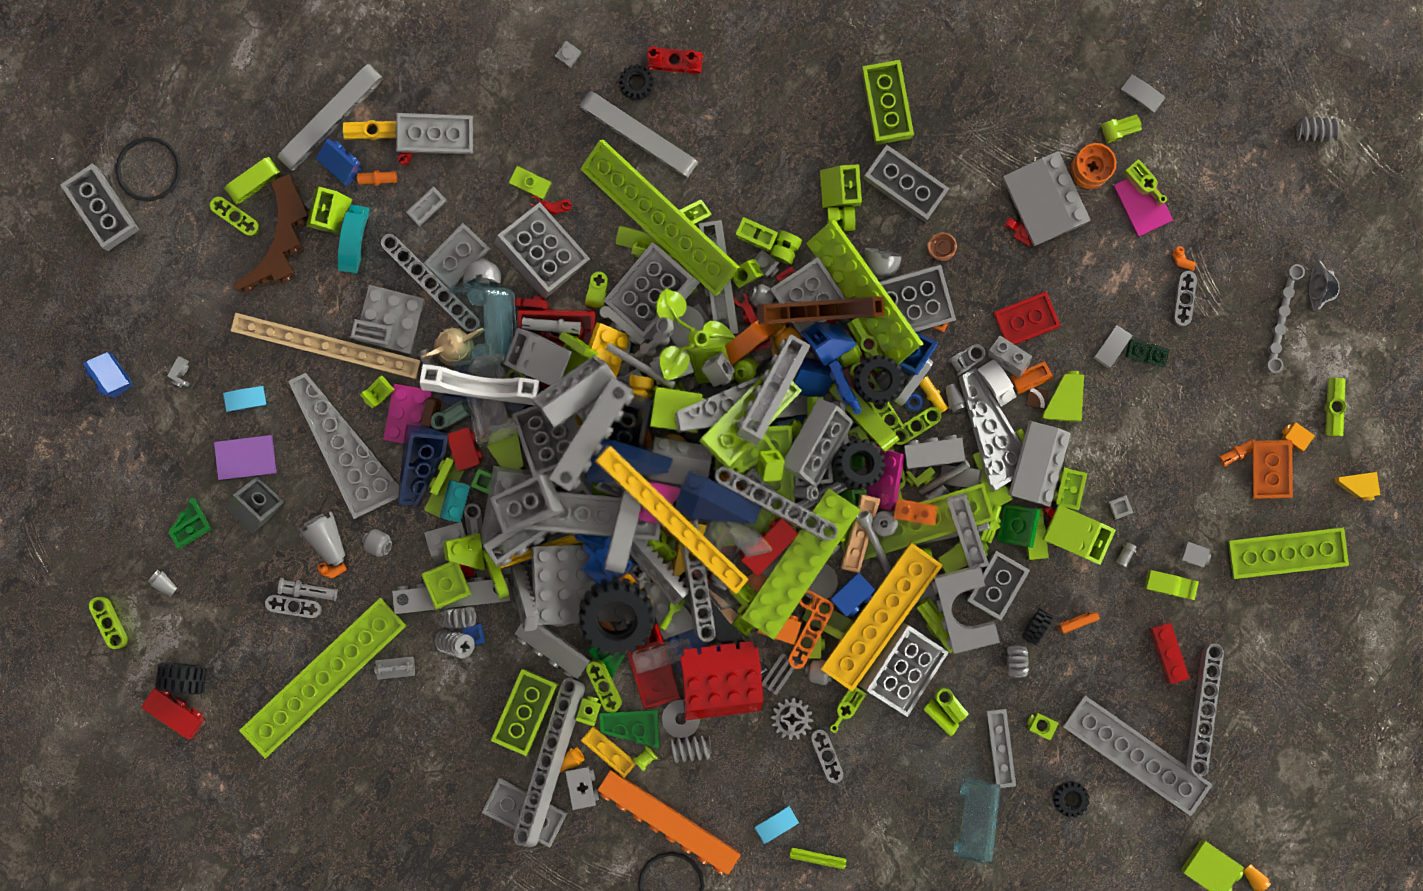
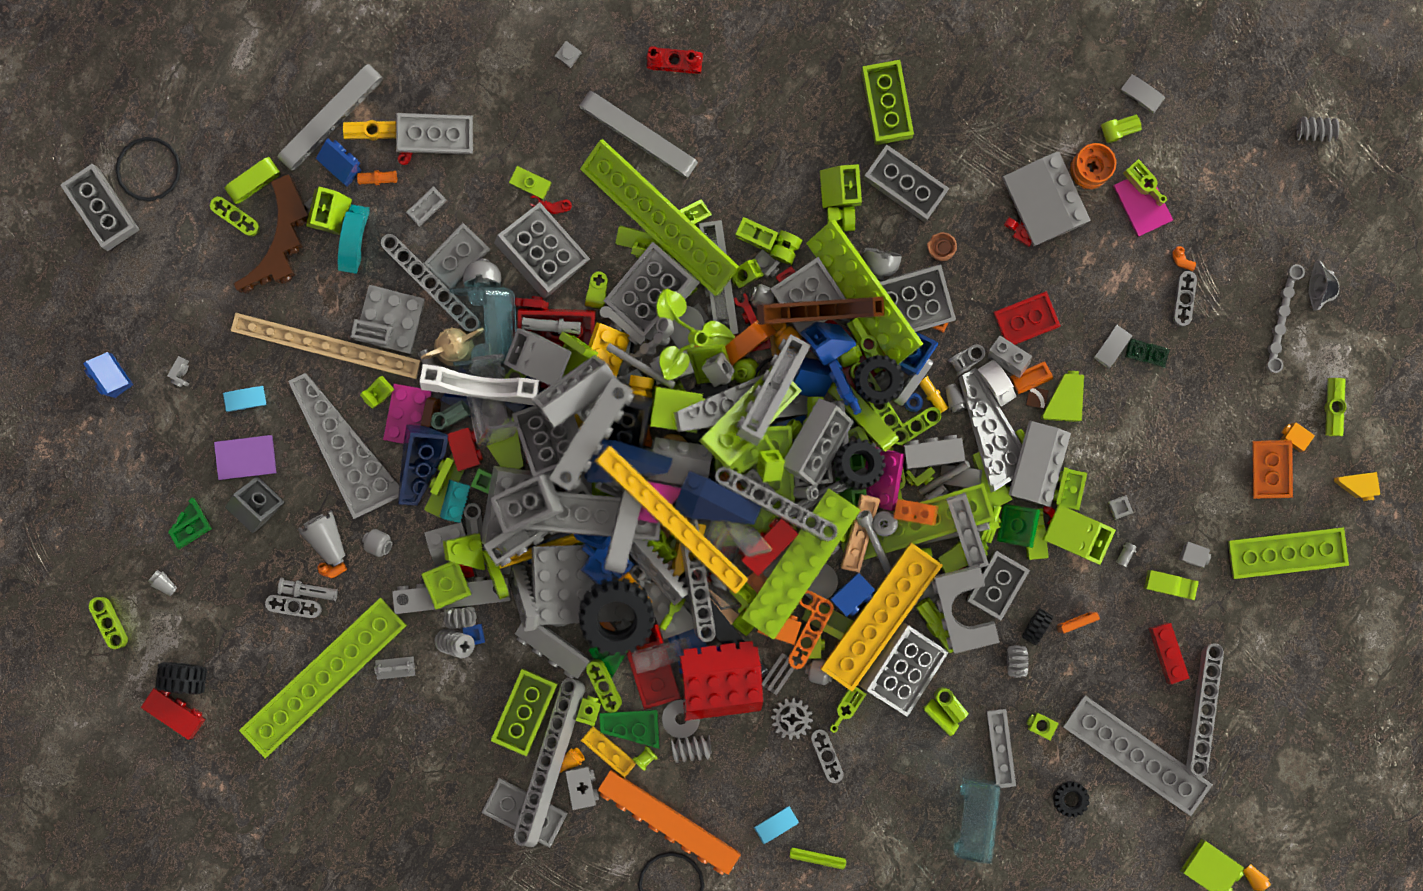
black tyre [619,64,654,101] -> none
orange pin [1218,439,1255,467] -> none

